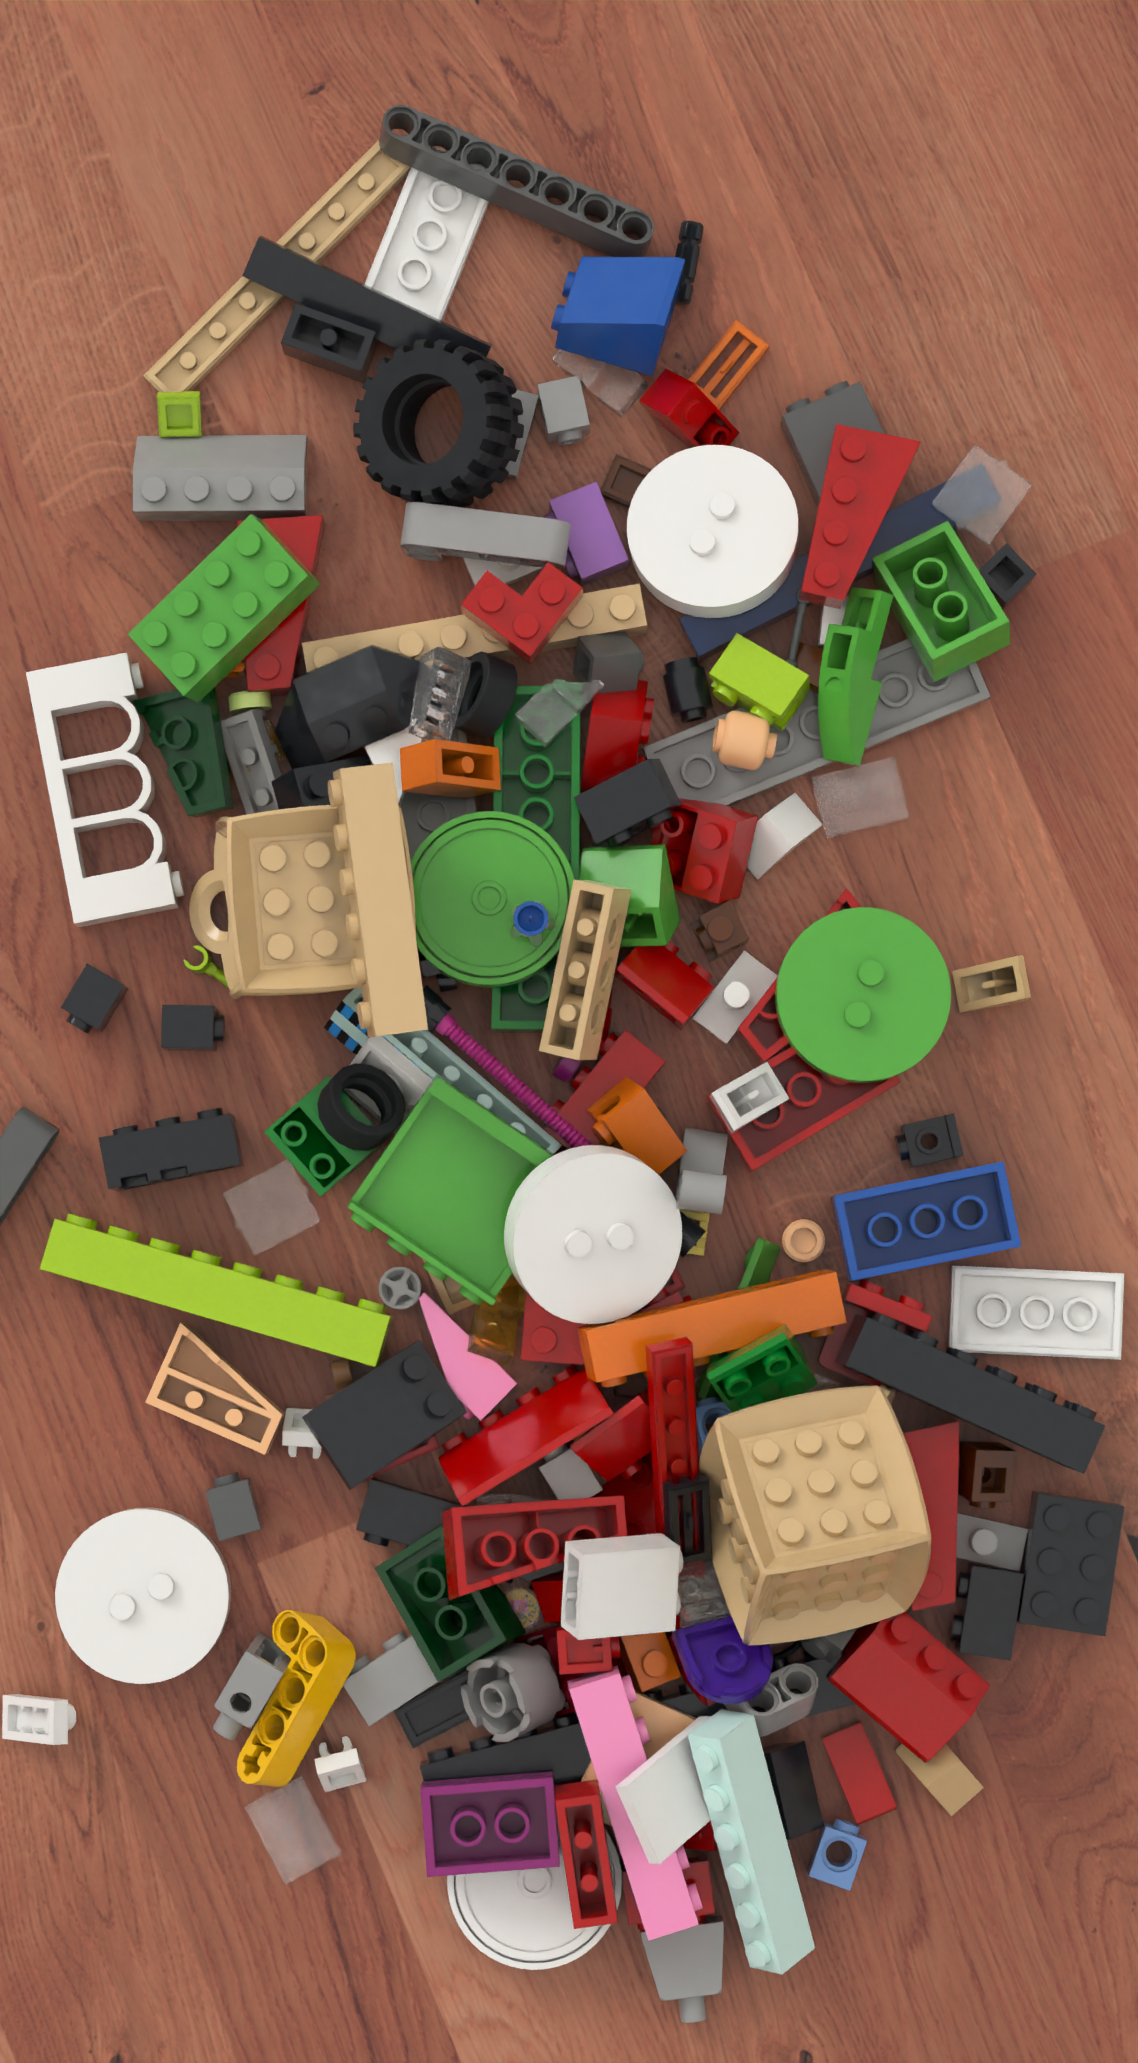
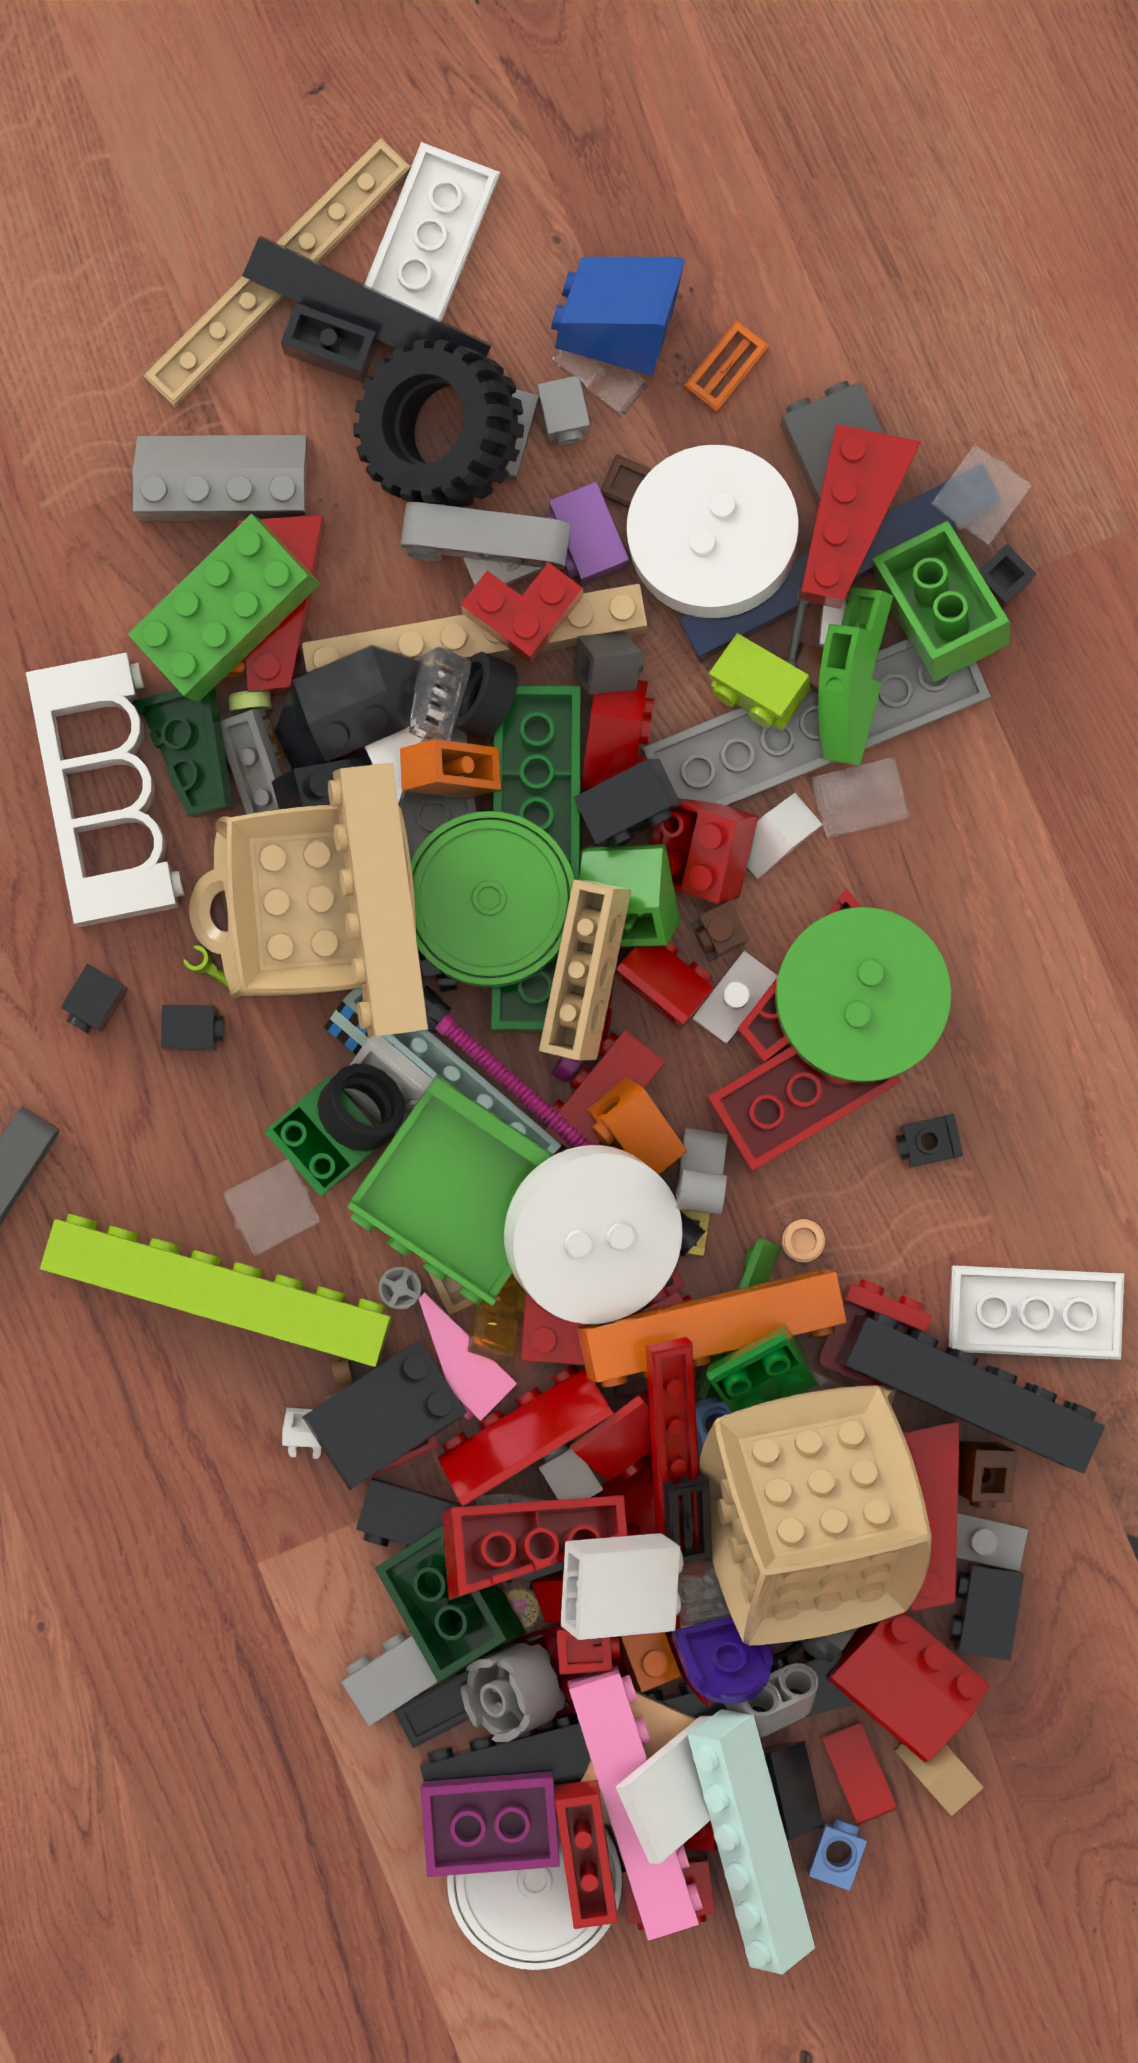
white tile [2,1694,76,1745] -> none
white brick [55,1507,231,1684] -> none
black wedge [99,1108,244,1192] -> none
light nougat wedge [145,1322,286,1455] -> none
lime tile [157,391,202,437] -> none
dark grey brick [205,1472,264,1541] -> none
light grey torso [213,1632,291,1740] -> none
yellow beam [237,1610,356,1787] -> none
clear plate [245,1776,342,1884] -> none
white tile [314,1736,367,1792] -> none
dark grey beam [379,105,654,257] -> none
blue piece [511,901,556,946] -> none
clear slope [515,679,604,747] -> none
red slope [639,368,740,448] -> none
light grey torso [641,1915,724,2023] -> none
black brick [663,657,713,723] -> none
black axle [675,221,704,305] -> none
white slope [709,1062,790,1134] -> none
light nougat head [711,711,777,770] -> none
blue brick [830,1161,1021,1281] -> none
tan slope [952,955,1031,1013] -> none
black brick [1017,1491,1124,1636] -> none

